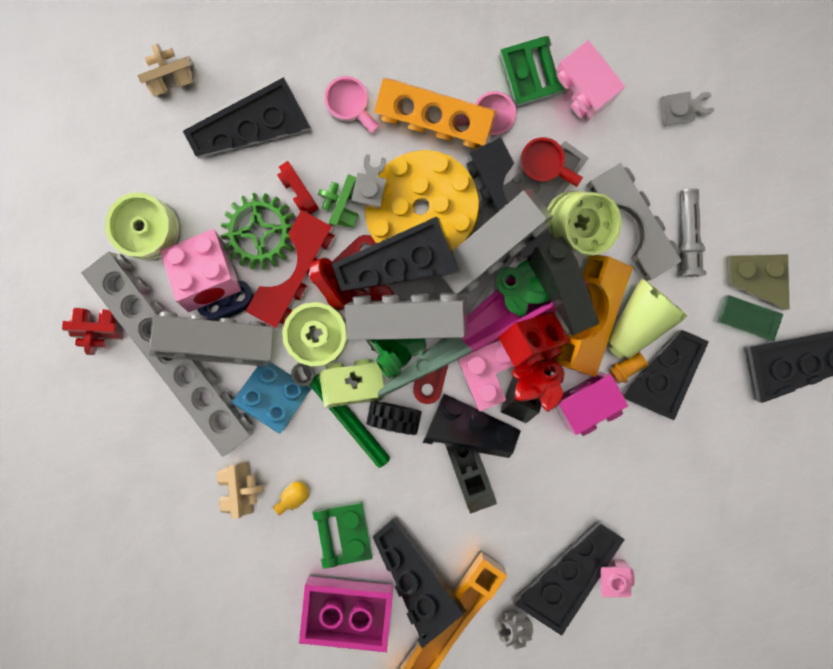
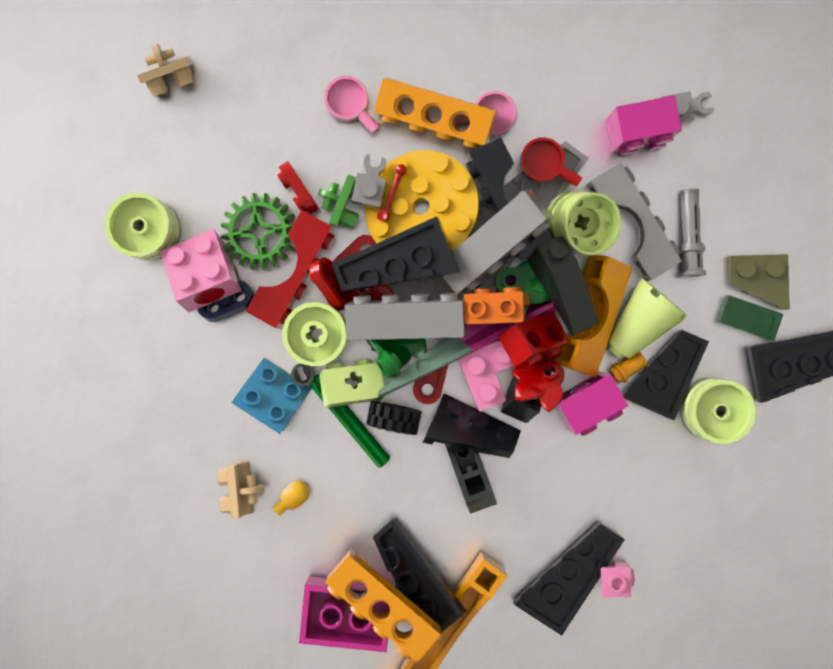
red hips [62,308,123,356] -> none
light grey brick [81,251,254,457] -> none
light grey brick [149,312,273,367] -> none
black wing [183,77,312,158] -> none
green plate [312,501,373,569] -> none
light grey gear [498,611,533,650] -> none
green plate [500,36,566,107] -> none
bright pink brick [556,40,626,122] -> none
none -> light orange brick [325,549,441,662]
none -> red hinge [377,164,407,222]
none -> orange bracket [463,287,530,325]
none -> dark pink brick [605,95,682,156]
none -> yellowish green wheel [680,378,756,444]

